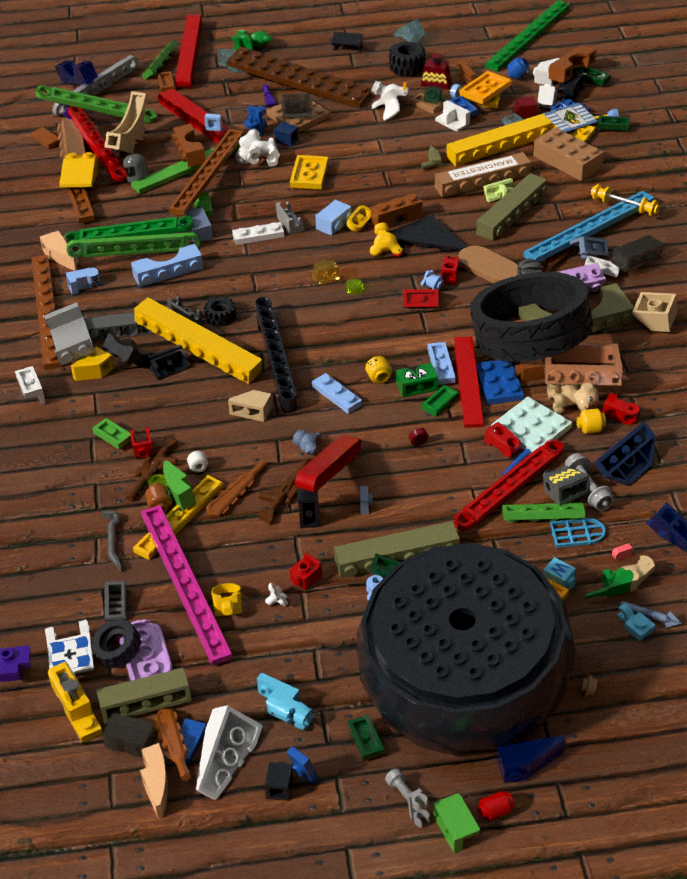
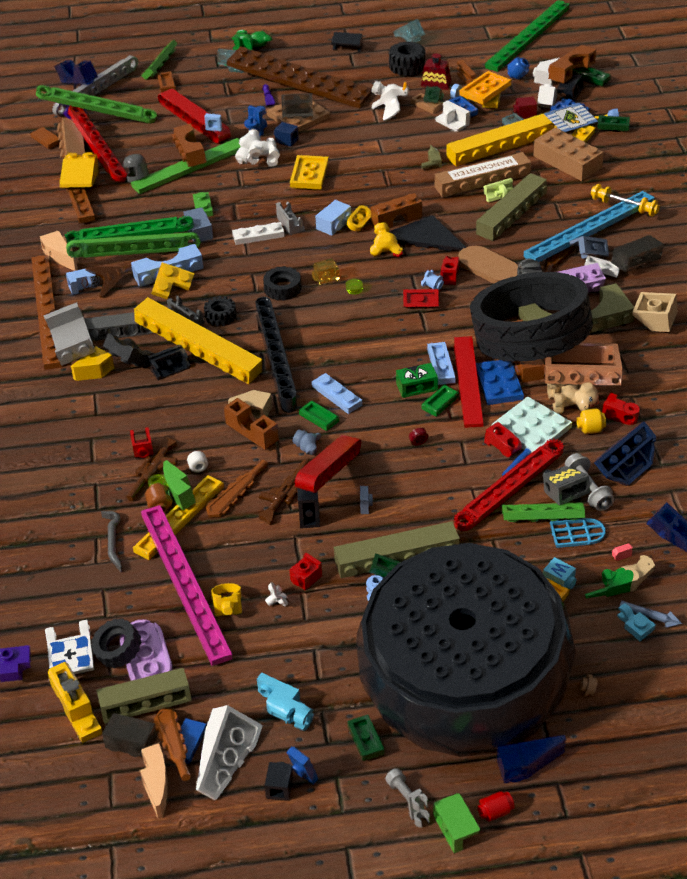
white panel [15,366,46,405] -> none
bright green plate [92,418,131,450] -> none
tan arch [104,91,148,154] -> none
dark grey slope [105,581,127,621] -> none
dark orange plate [169,129,244,216] -> none
red beam [176,15,202,88] -> none
yellow head [365,356,392,383] -> none
none -> reddish brown piece [86,254,162,298]
none -> yellow plate [151,262,194,300]
none -> dark orange arch [224,398,279,450]
none -> black tyre [263,266,302,301]
none -> green tile [299,400,339,431]

